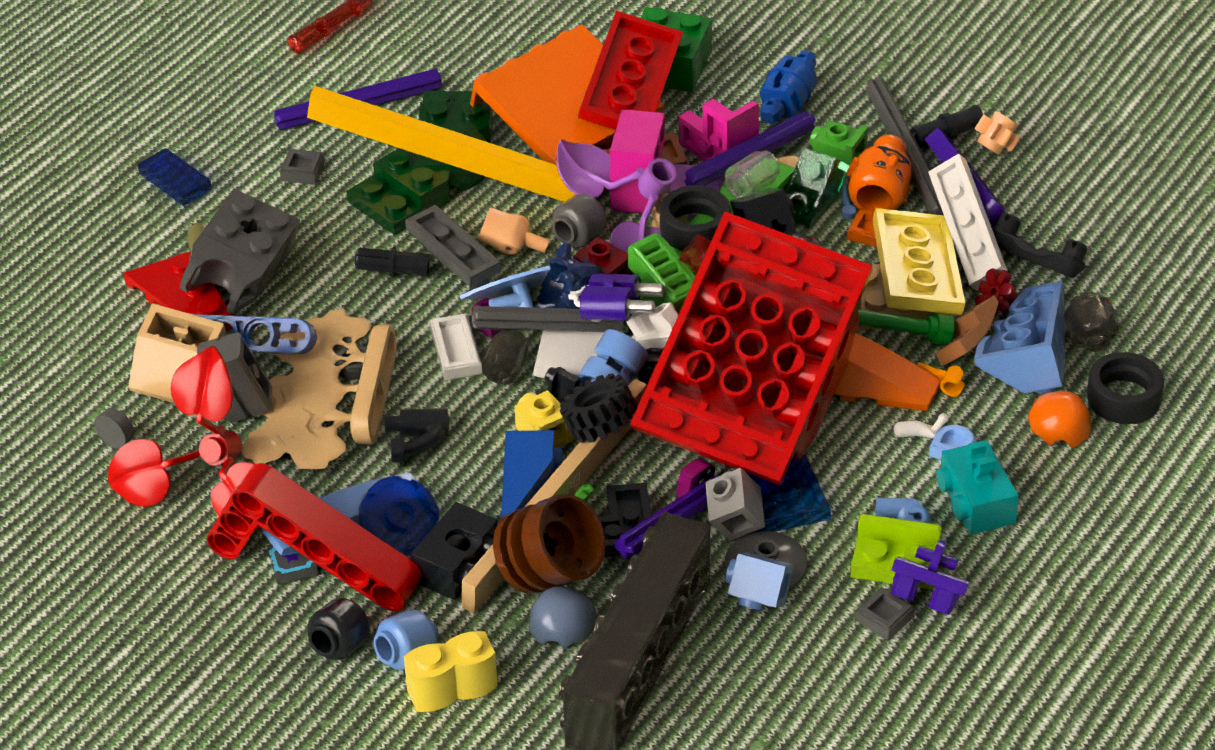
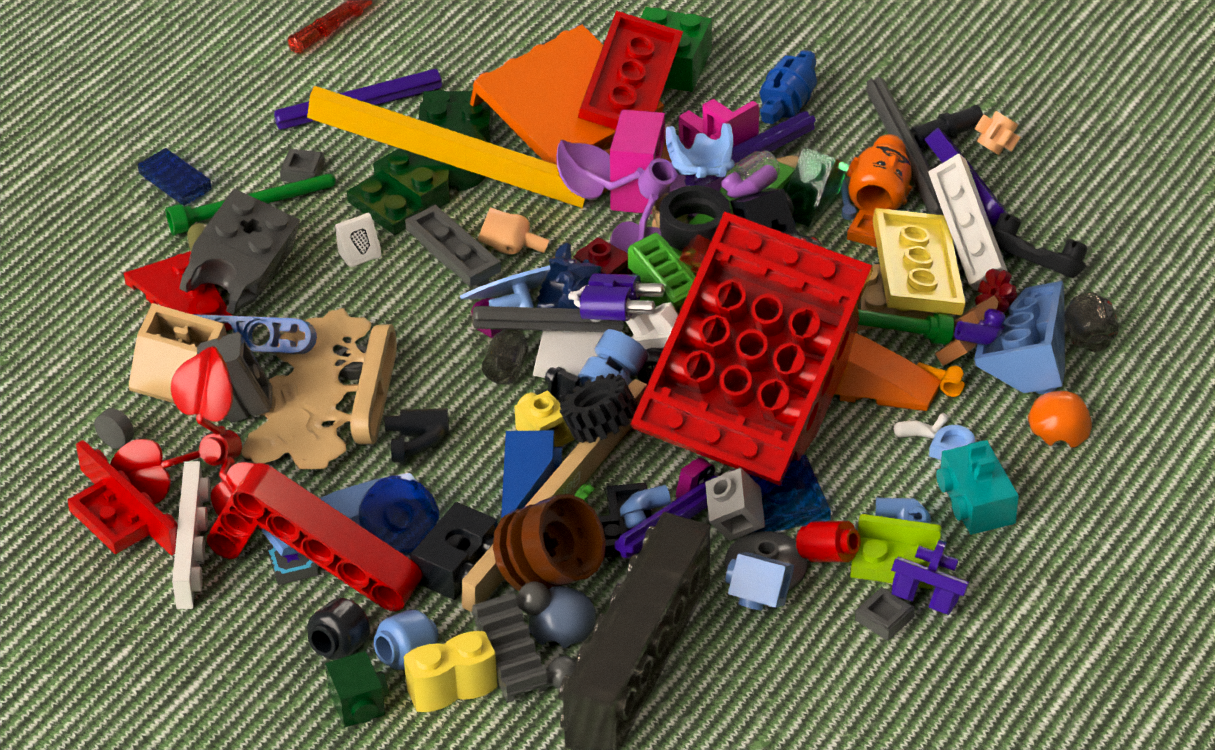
black axle [354,247,430,277] -> none
white tile [430,313,482,380] -> none
dark grey head [552,193,607,248] -> none
bright green brick [810,120,868,169] -> none
black tyre [1086,352,1164,424] -> none
none -> red bracket [67,440,178,556]
none -> green piece [165,174,336,236]
none -> white plate [172,461,210,609]
none -> dark green brick [325,651,389,728]
none -> white slope [335,213,382,267]
none -> dark grey gear [472,581,581,703]
none -> medium blue arm [620,485,671,529]
none -> light blue helmet [666,123,735,178]
none -> medium lavender arm [721,164,778,199]
none -> red brick [796,521,861,563]
none -> dark purple arm [954,309,1006,345]

